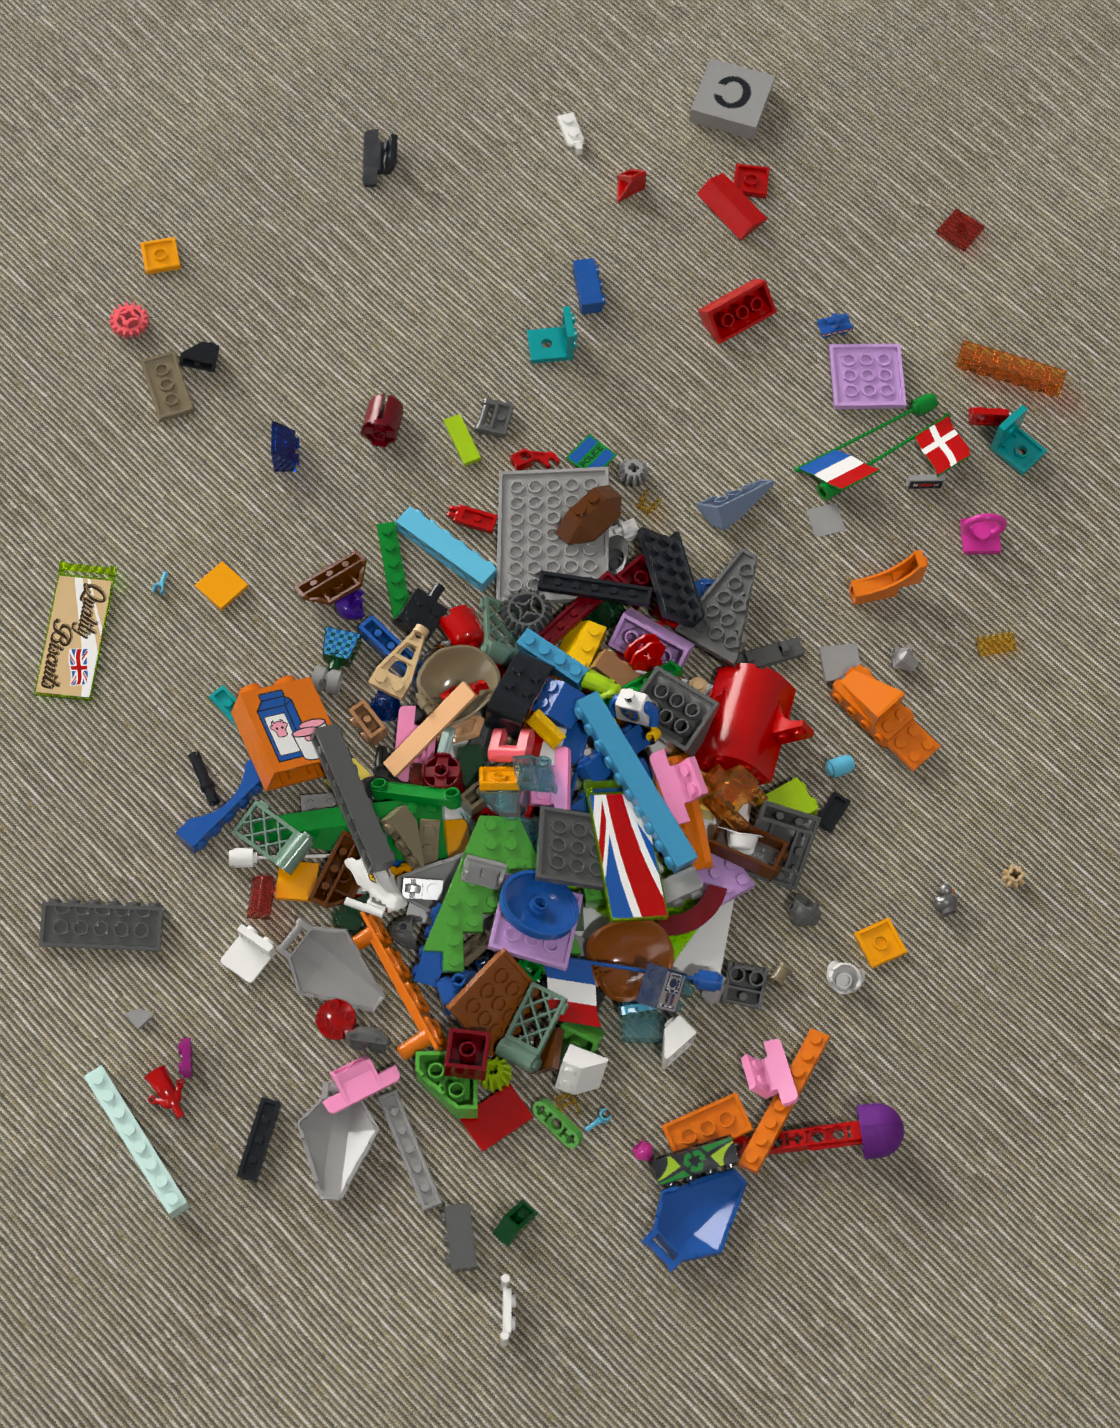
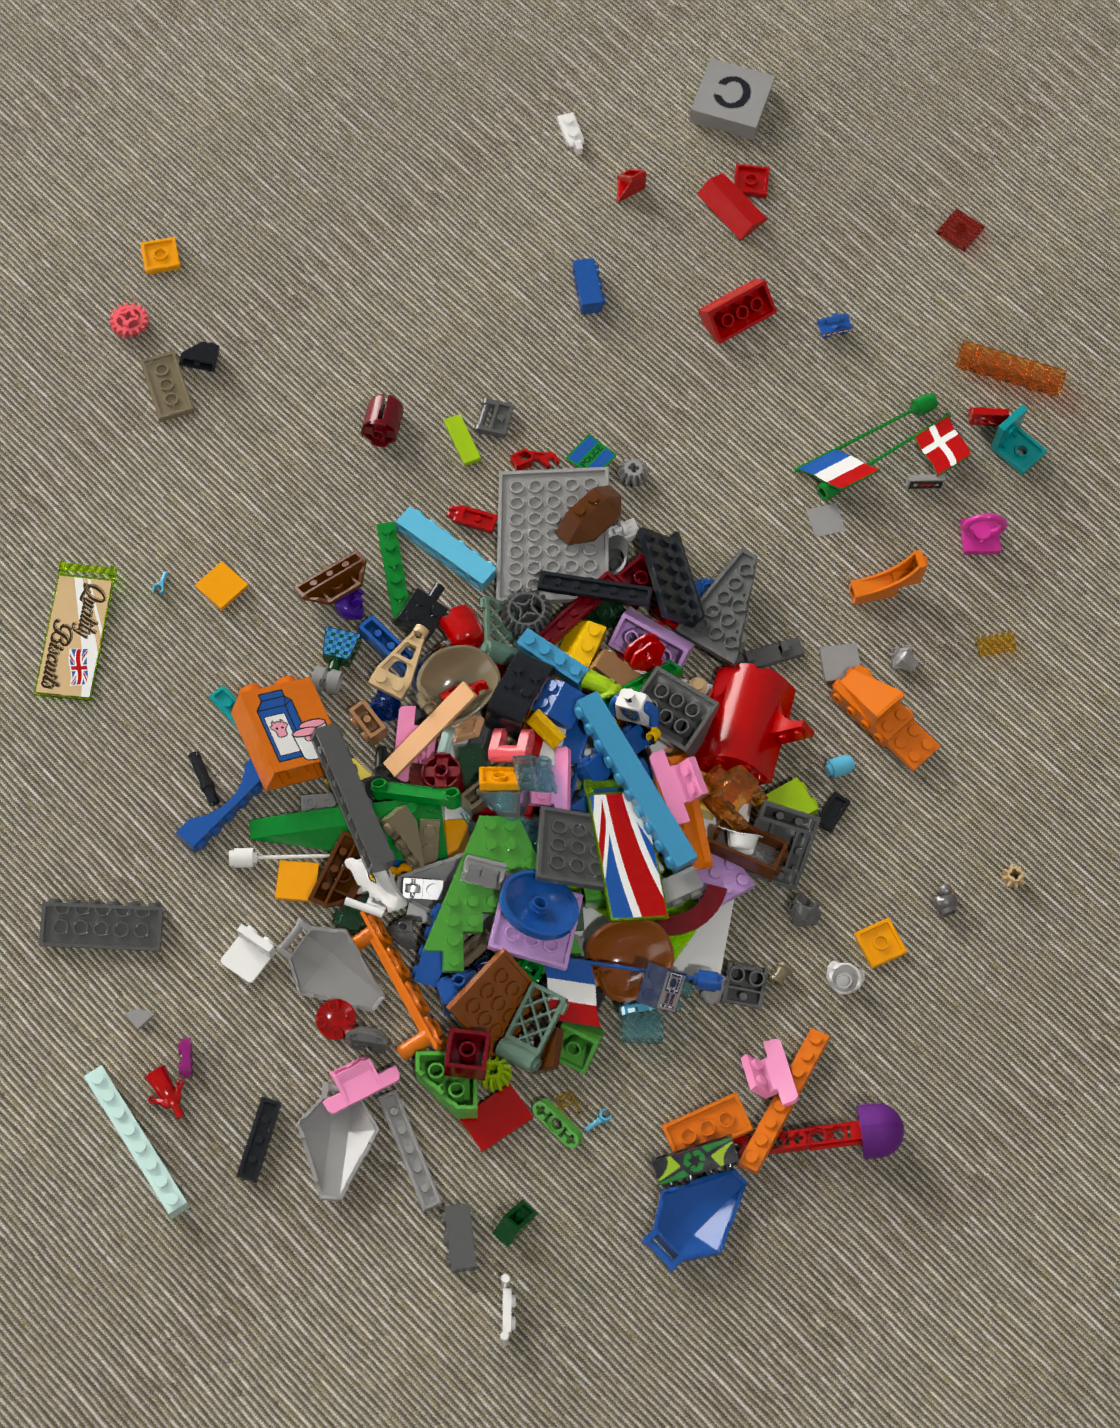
sand green piece [232,800,315,875] -> none
clear red brick [246,876,275,920] -> none
clear blue slope [271,421,300,472] -> none
black plate [362,129,398,187] -> none
teal bracket [527,306,578,364] -> none
white slope [555,1044,608,1095] -> none
dark pink plate [632,1140,653,1161] -> none
clear yellow piece [637,489,663,515] -> none
white slope [661,1015,697,1070] -> none
sand blue wedge [696,479,775,530] -> none
lavender piece [829,344,906,409] -> none

